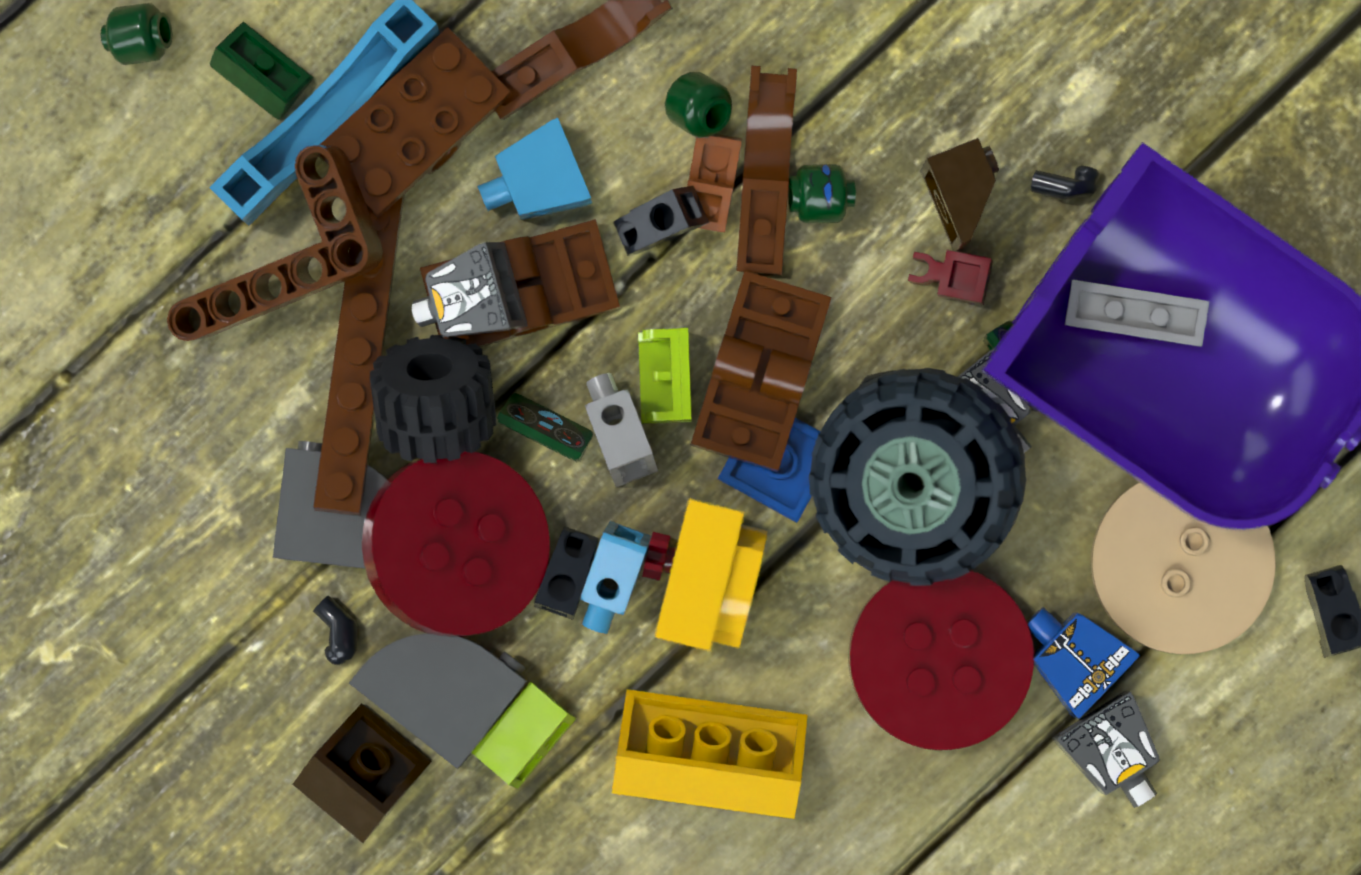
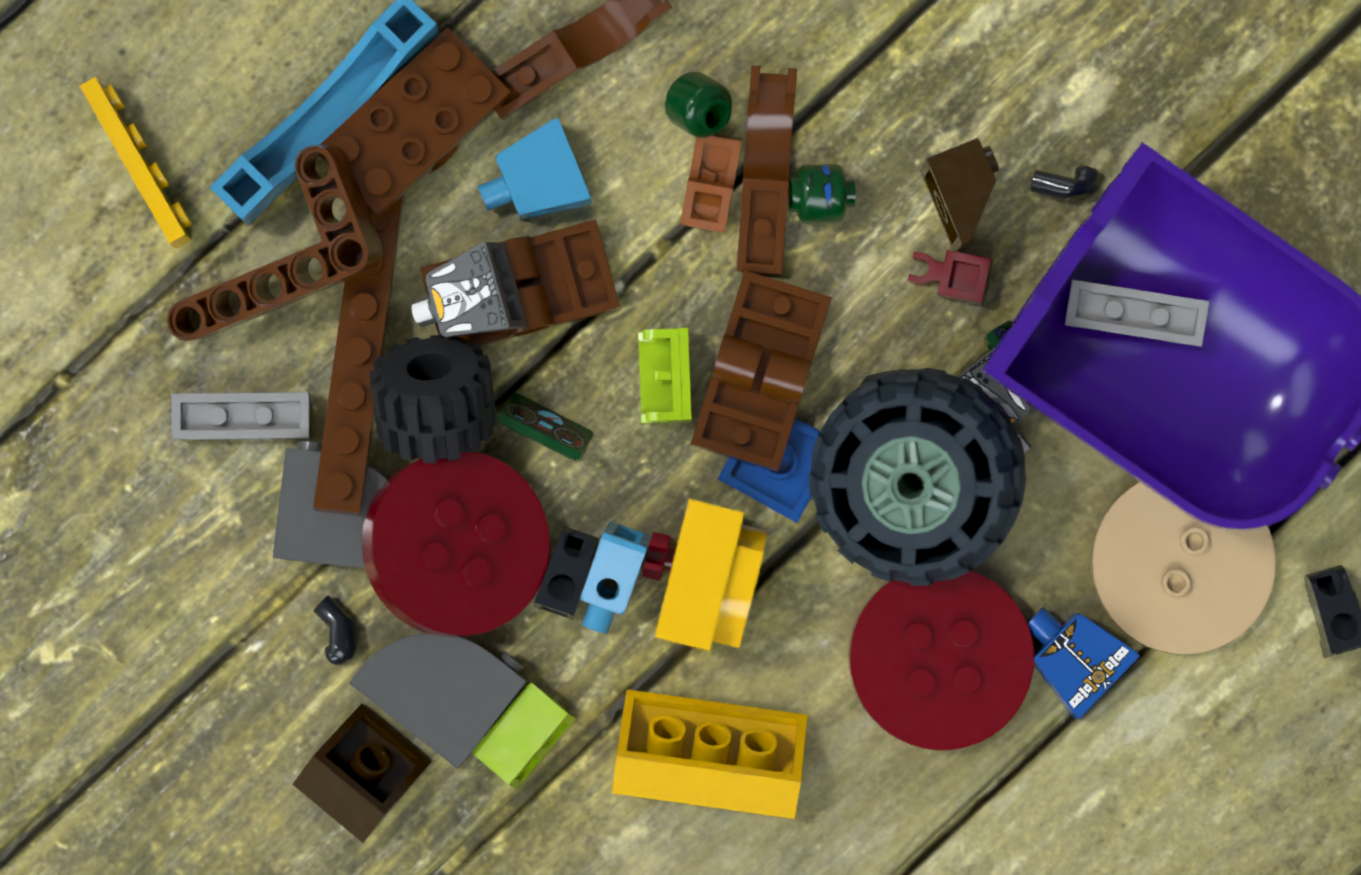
dark green head [101,3,172,65] -> none
dark green slope [210,22,313,120] -> none
light grey torso [585,373,658,487] -> none
black leg [613,186,709,256] -> none
torso [1052,691,1160,808] -> none
none -> yellow plate [80,77,192,249]
none -> light grey plate [171,392,311,440]

